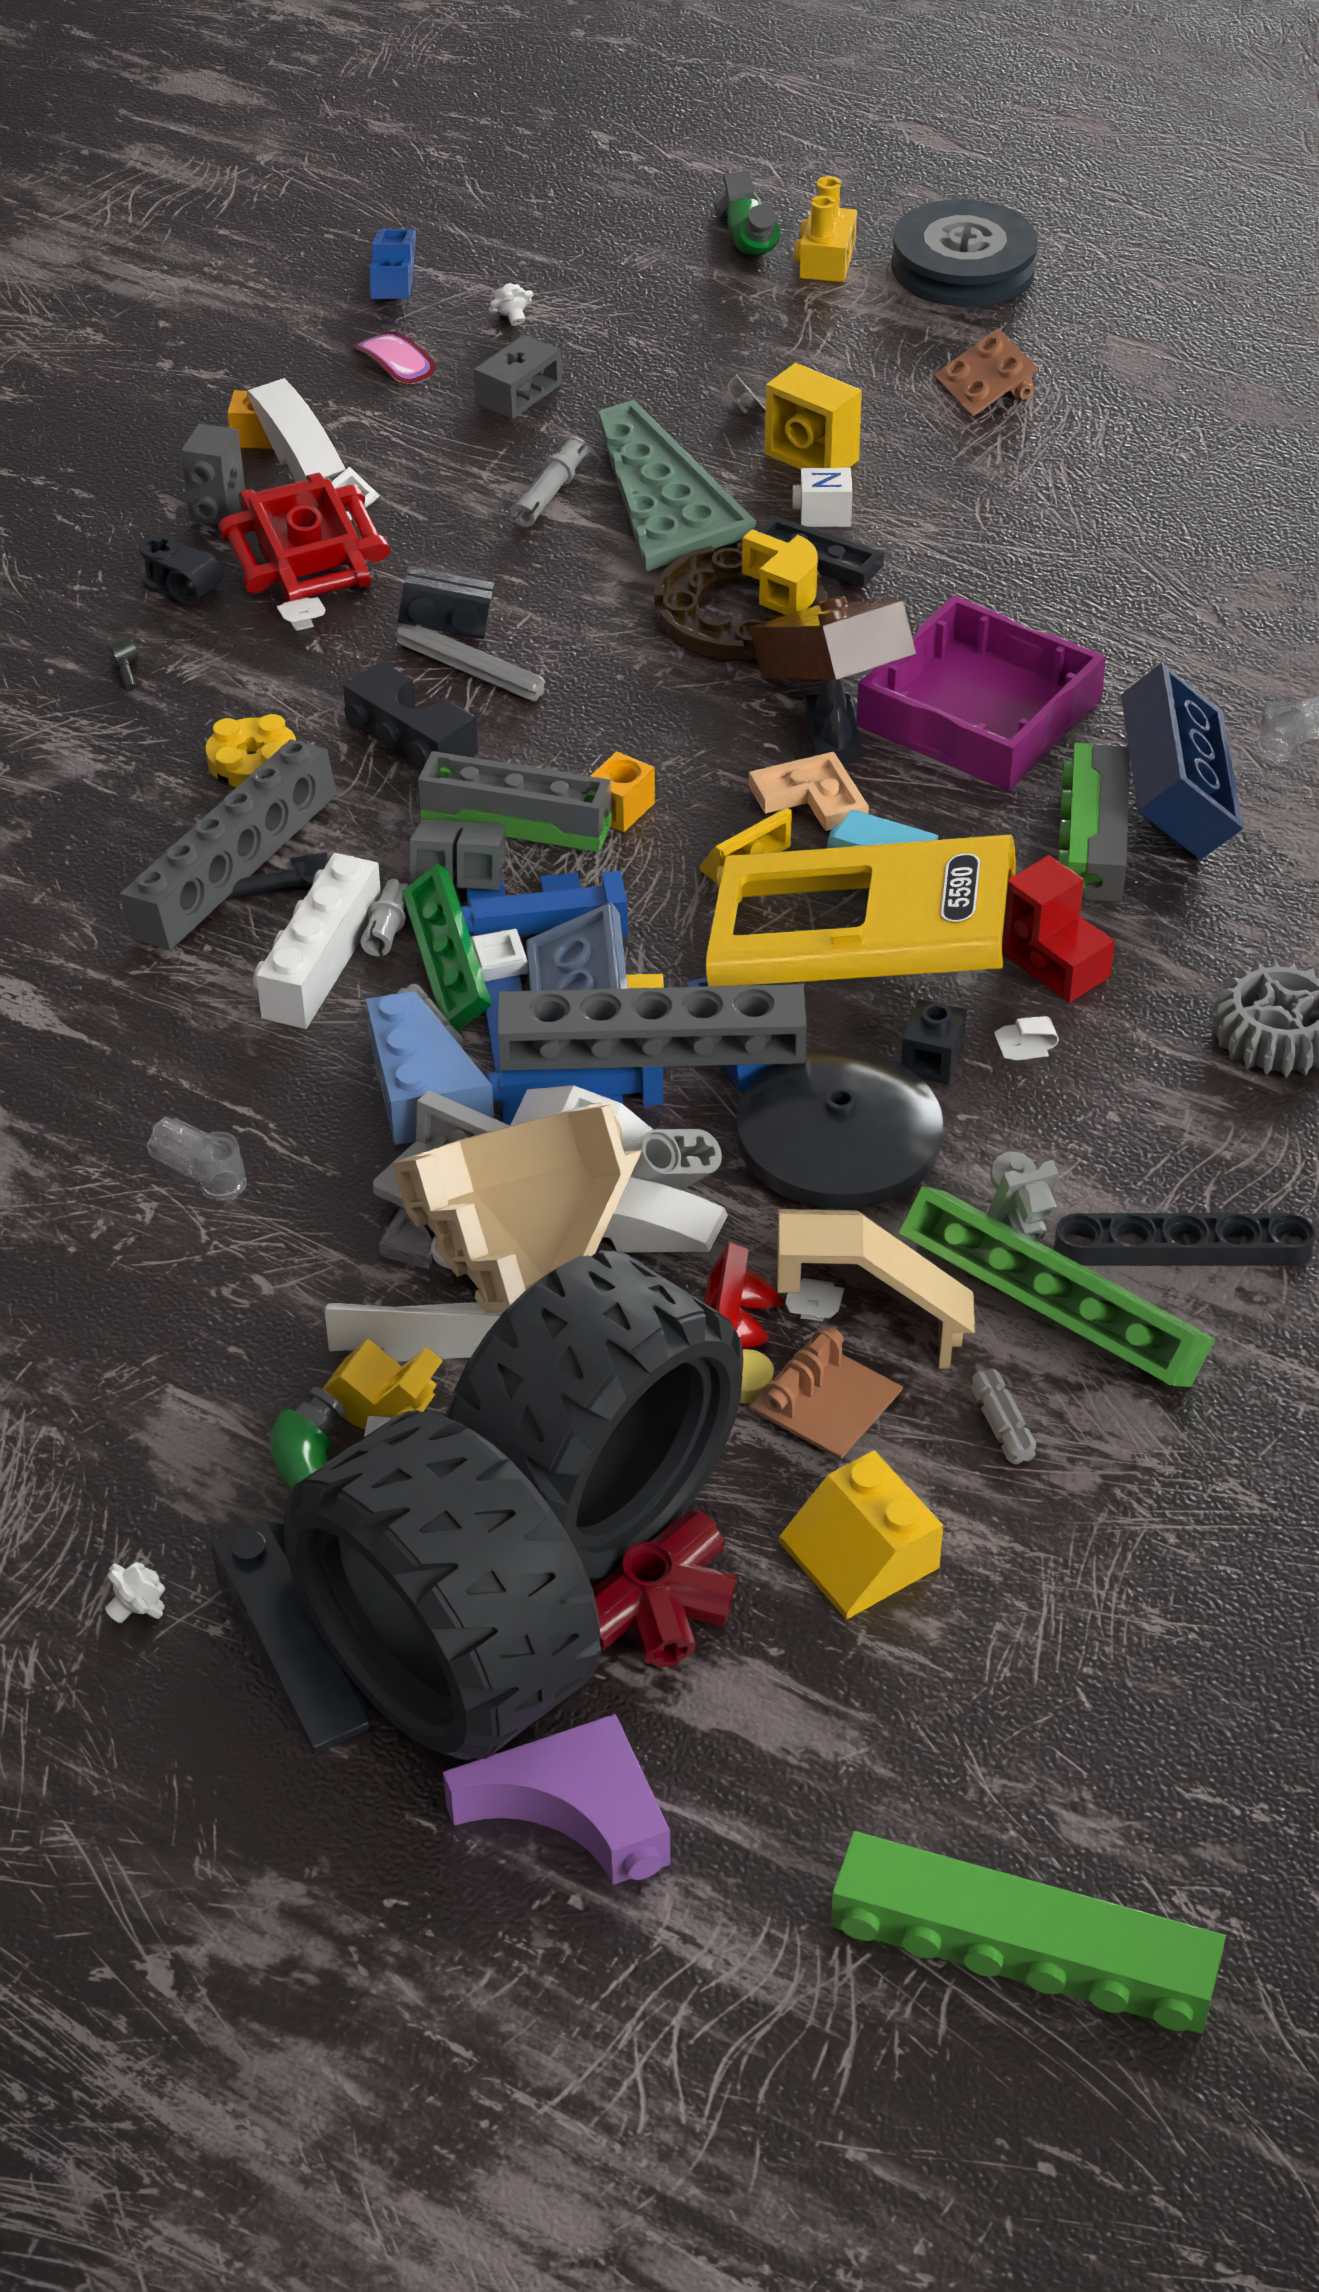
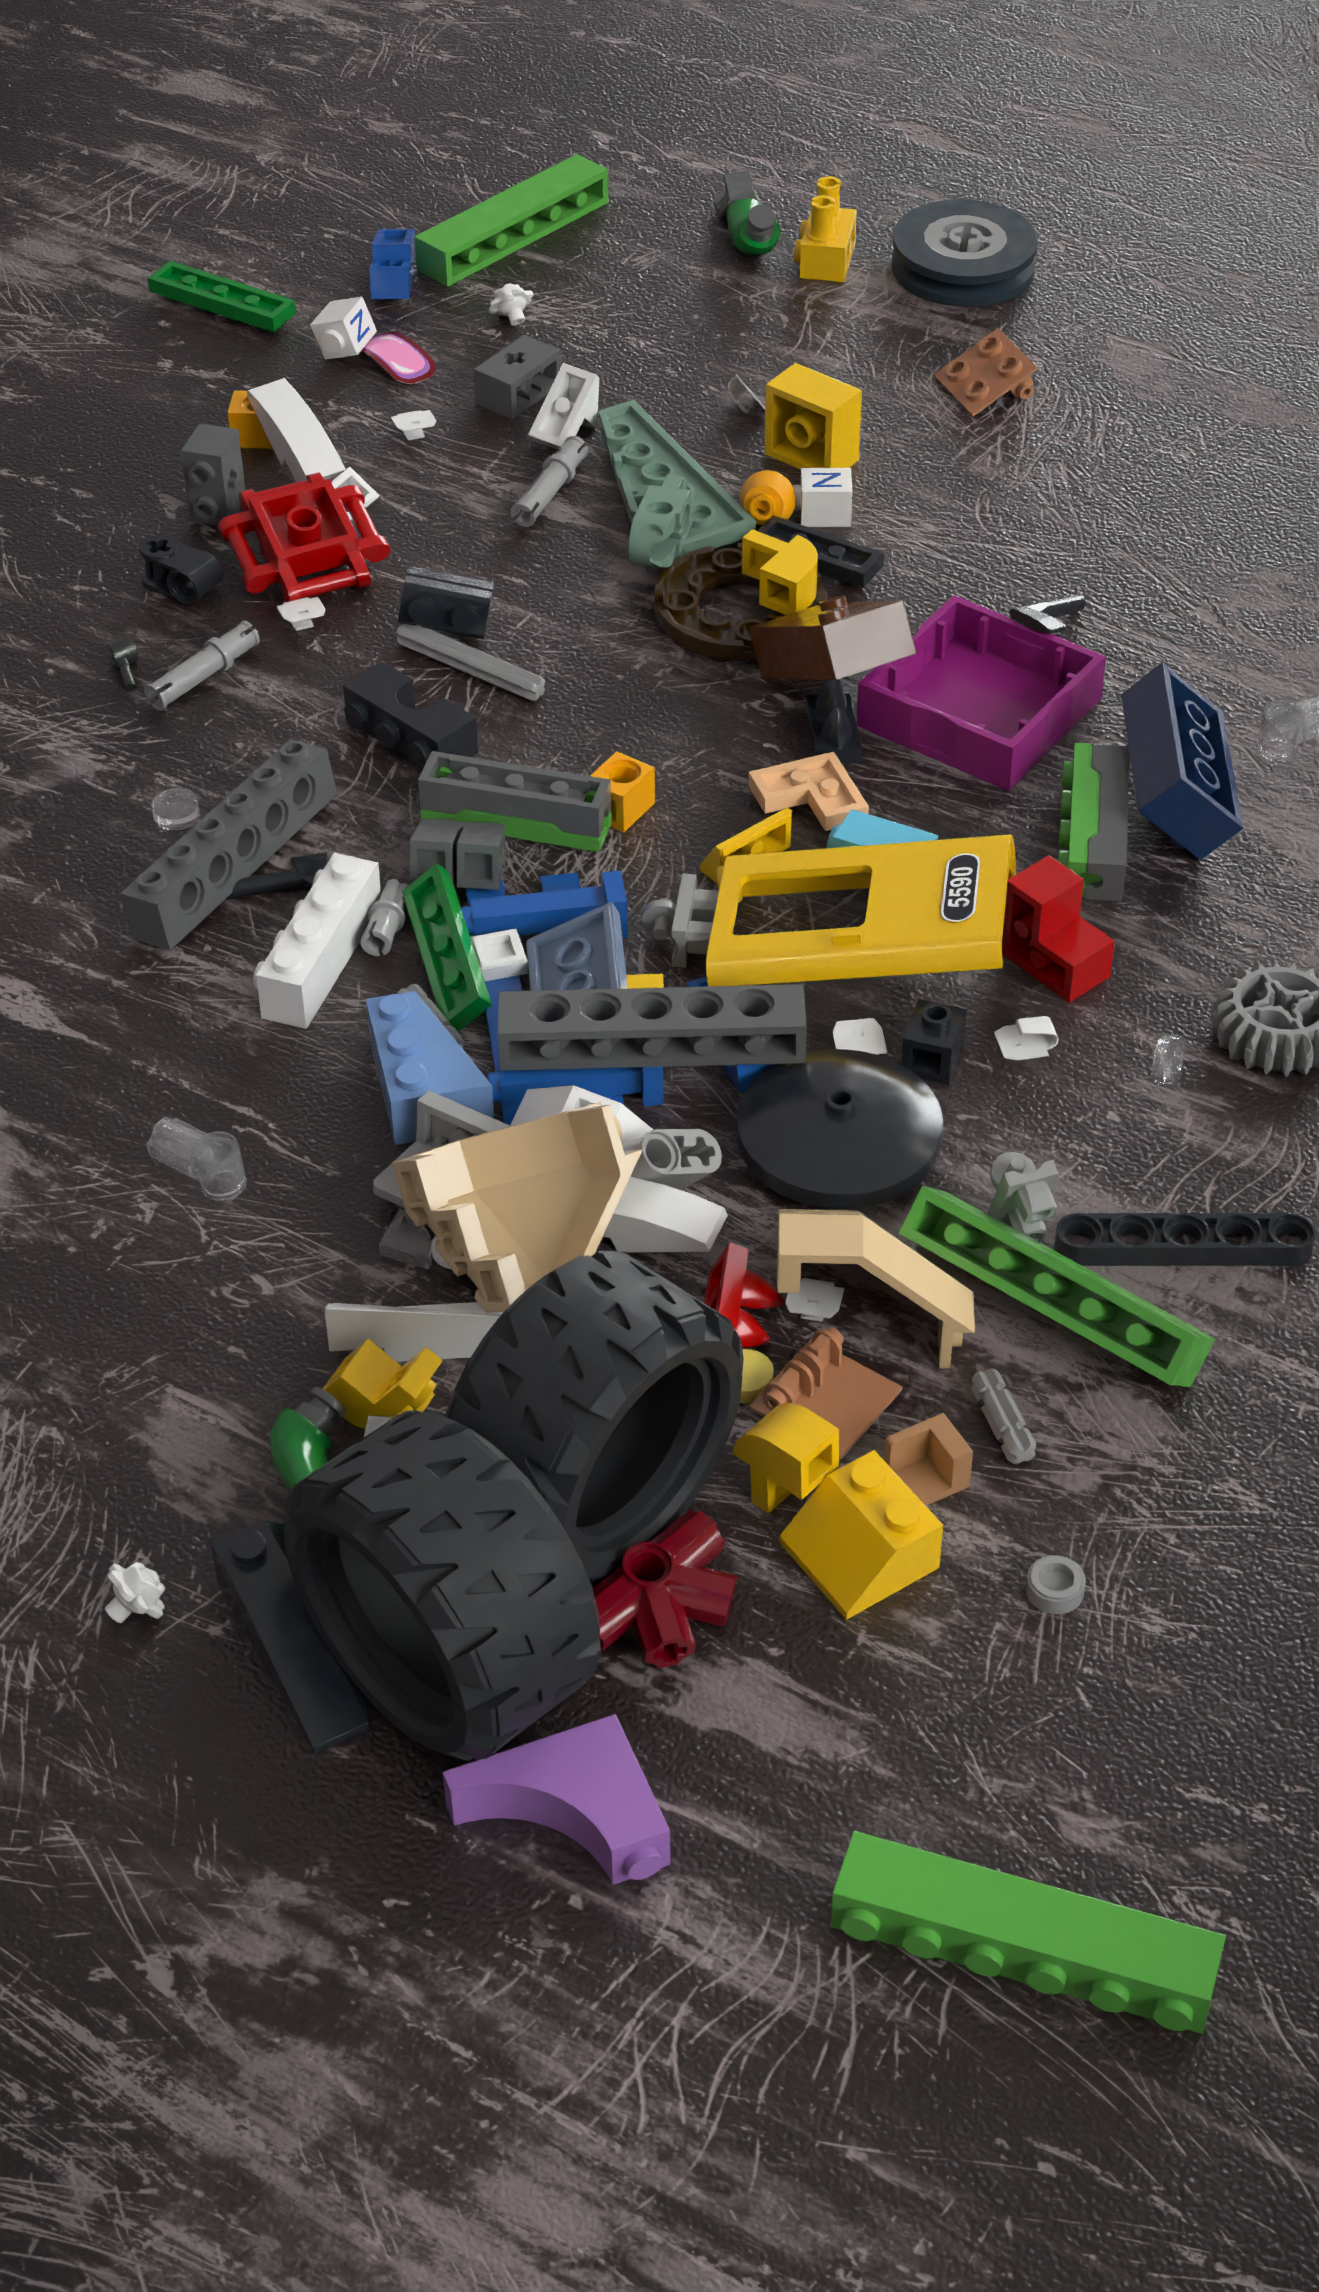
yellow plate [206,714,296,787] -> none
none -> light grey pin [144,621,260,711]
none -> green plate [147,261,296,332]
none -> clear tile [152,788,199,830]
none -> white brick [310,297,377,359]
none -> white piece [391,410,436,440]
none -> bright green brick [414,154,609,287]
none -> white slope [528,363,599,450]
none -> sand green piece [628,474,693,568]
none -> light grey hips [641,873,719,968]
none -> yellow brick [733,1403,839,1514]
none -> light orange cone [740,470,796,526]
none -> white piece [833,1018,887,1055]
none -> medium nougat panel [884,1413,973,1506]
none -> black piece [1009,594,1086,634]
none -> light grey tile [1026,1555,1086,1614]
none -> clear tile [1152,1033,1185,1085]

